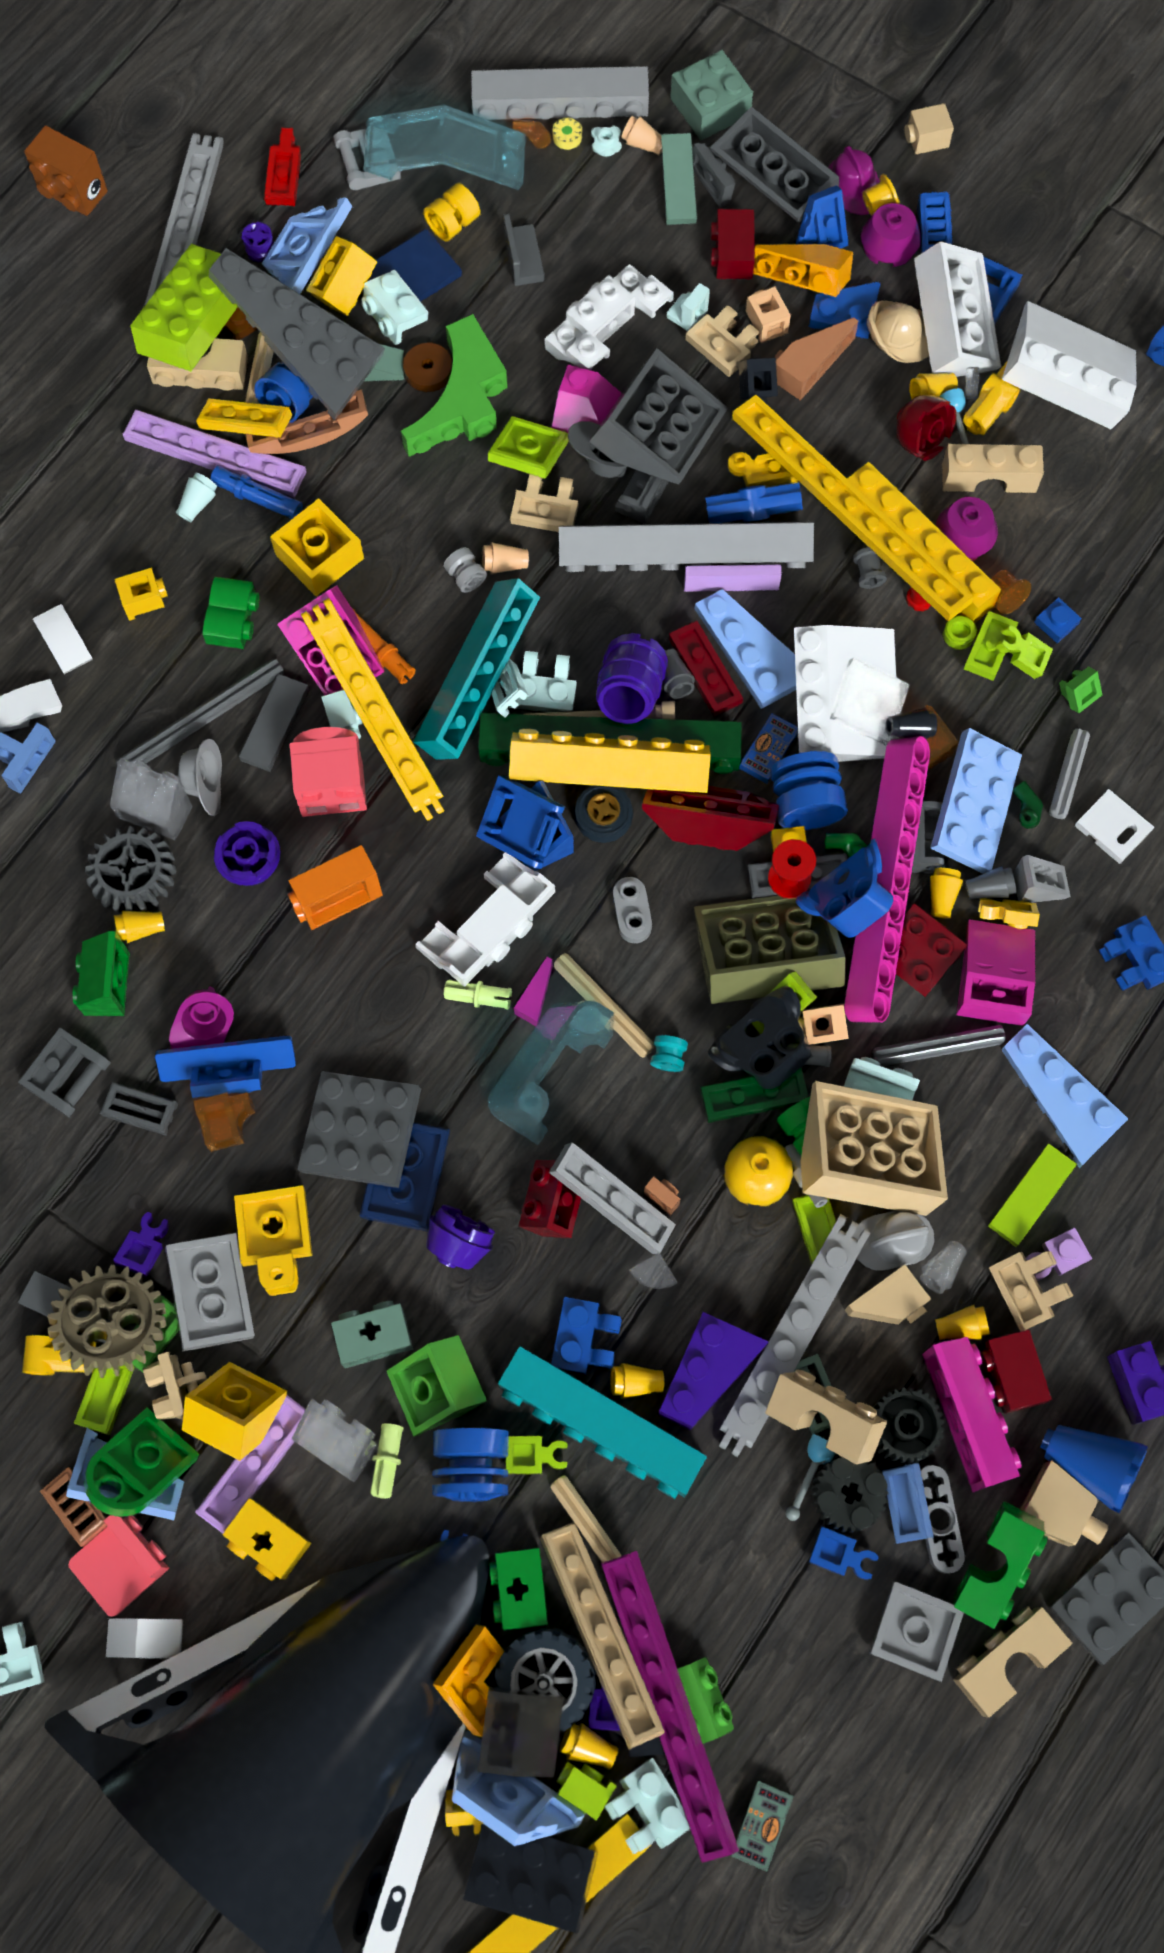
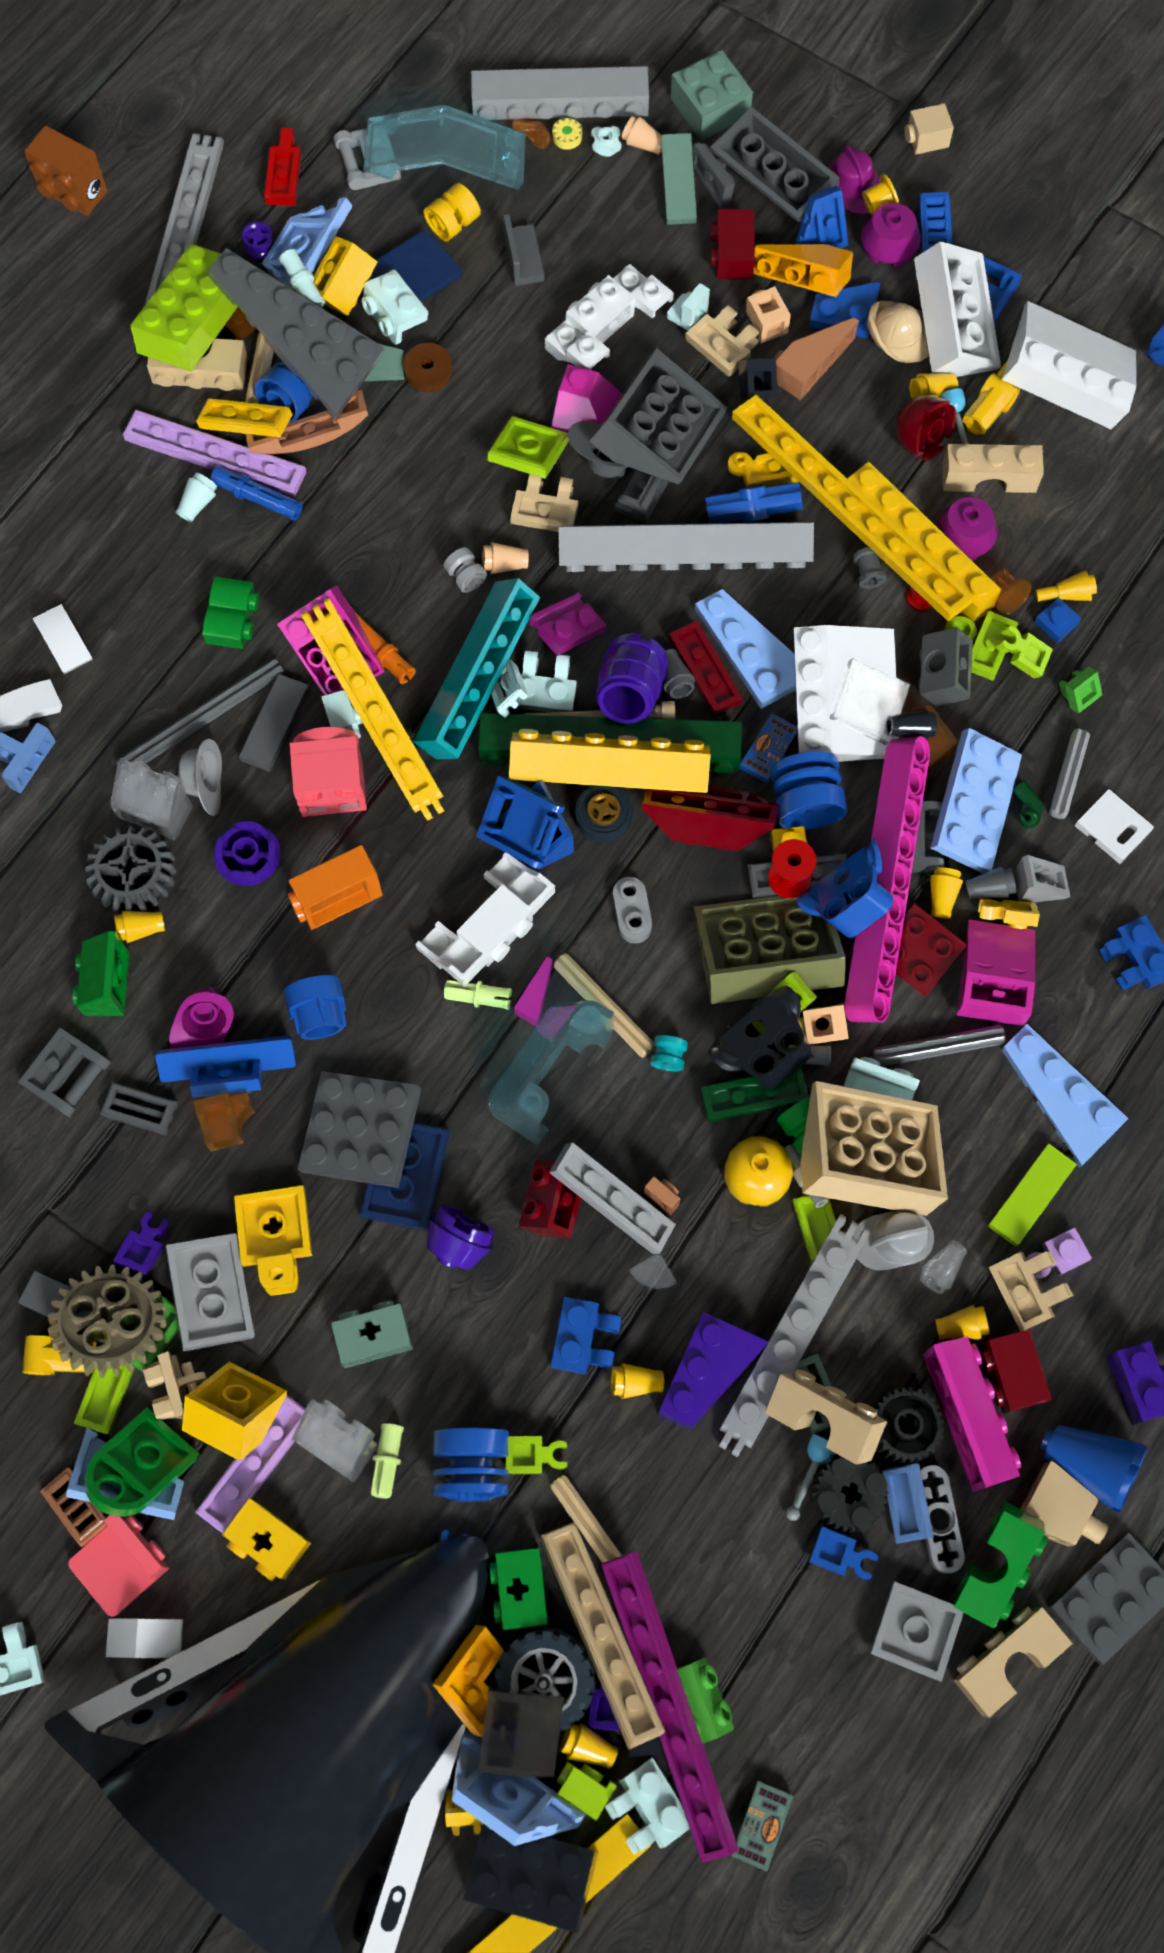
yellow brick [115,568,168,621] -> none
yellow brick [270,498,364,597] -> none
bright green slope [386,1335,487,1436] -> none
bright green arch [401,314,507,457] -> none
teal brick [498,1347,707,1499] -> none
lavender tile [684,564,781,592] -> none
green arm [825,833,867,858] -> none
tan slope [845,1265,931,1325] -> none
clear tile [965,367,979,399] -> none
none -> light aqua pin [279,249,325,308]
none -> blue piece [283,975,347,1040]
none -> magenta plate [529,593,607,656]
none -> dark grey brick [918,627,973,706]
none -> yellow cone [1036,570,1097,602]

